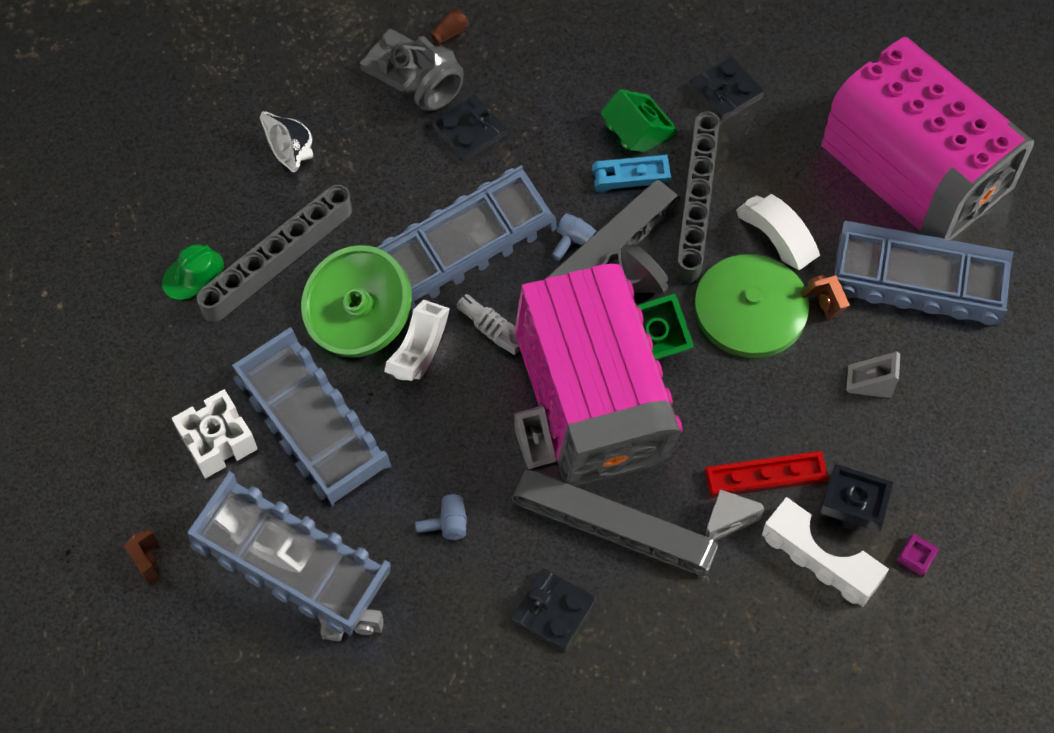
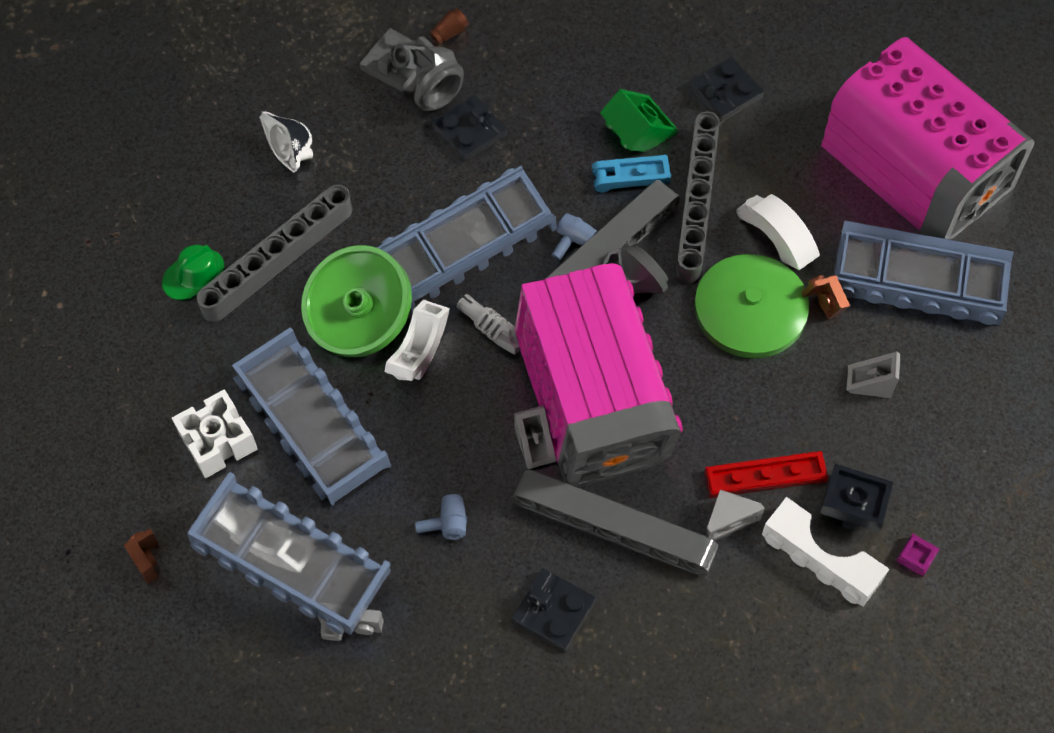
green slope [636,293,694,361] -> none

